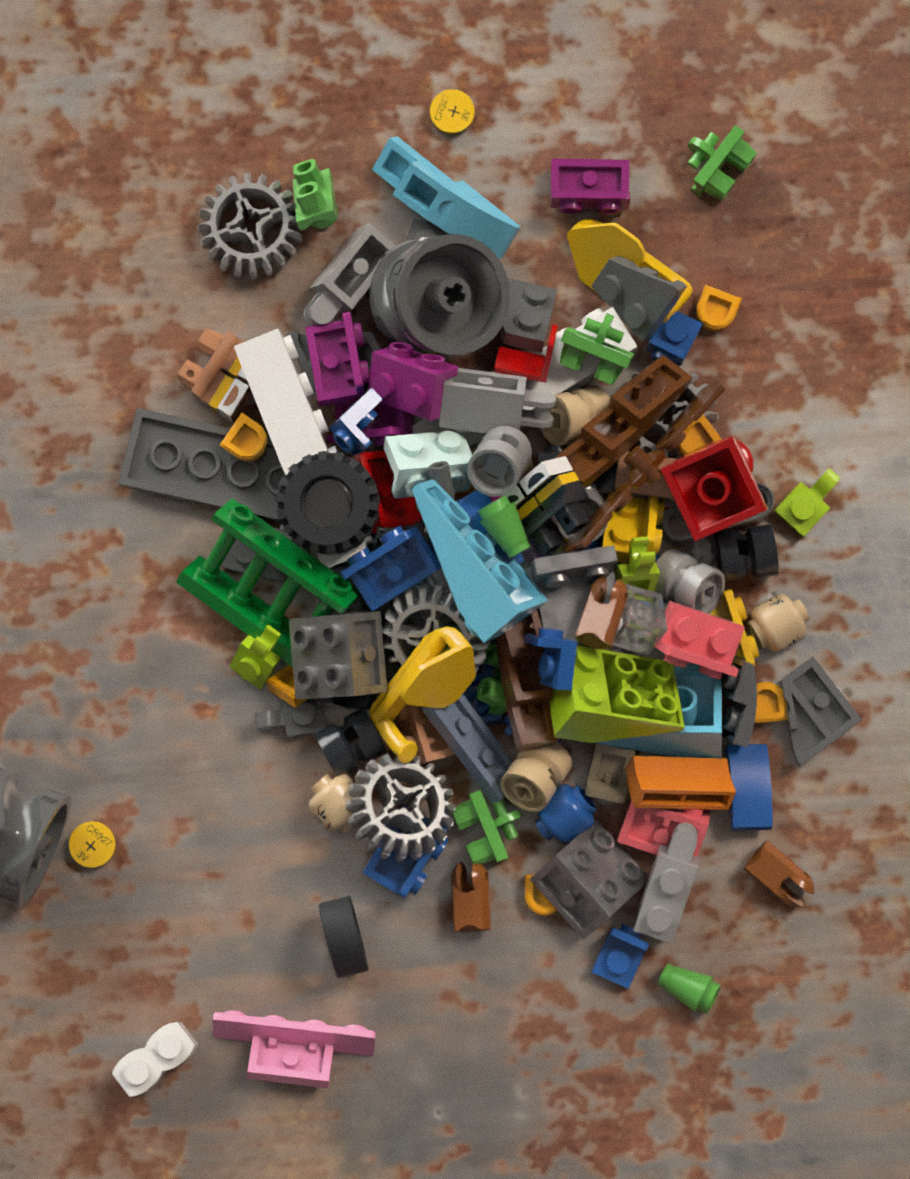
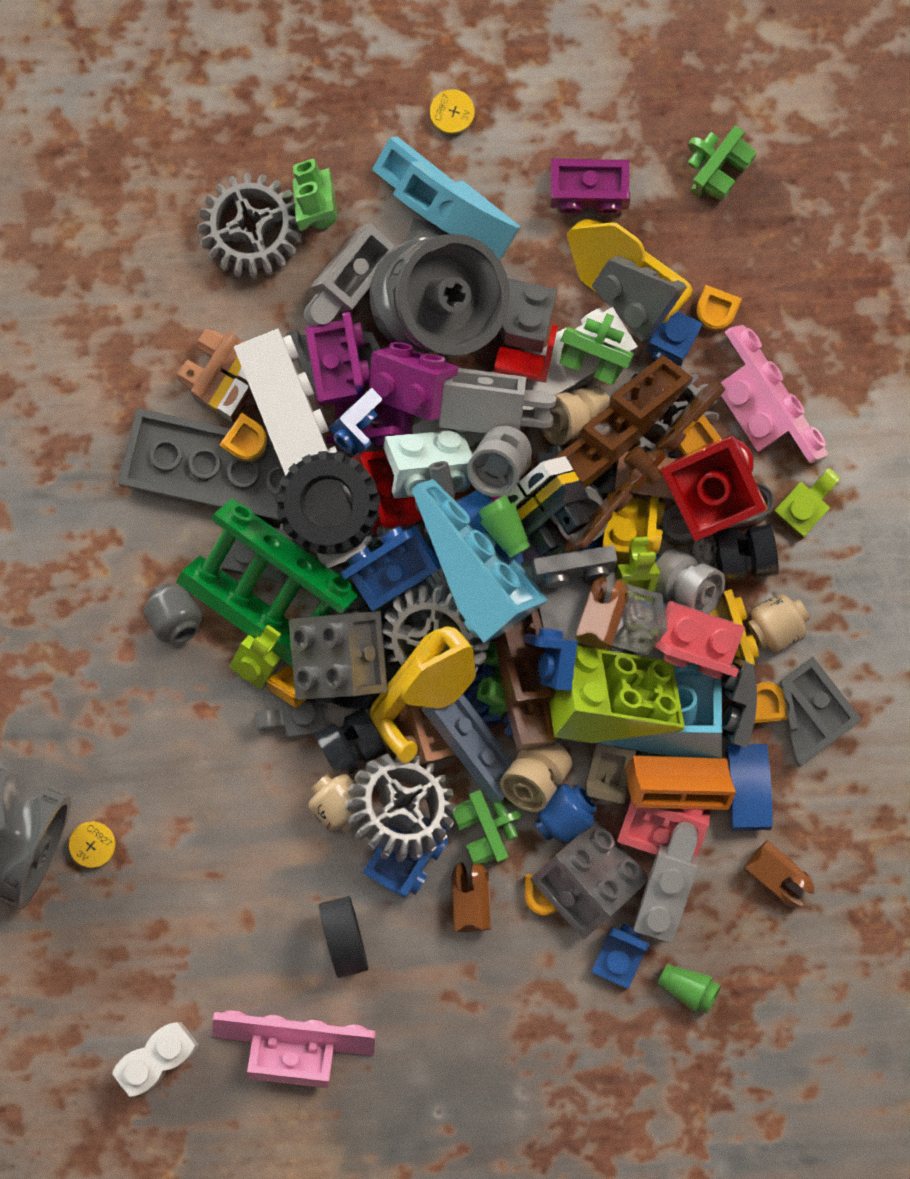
none -> dark grey head [143,584,202,645]
none -> bright pink bracket [721,325,828,463]

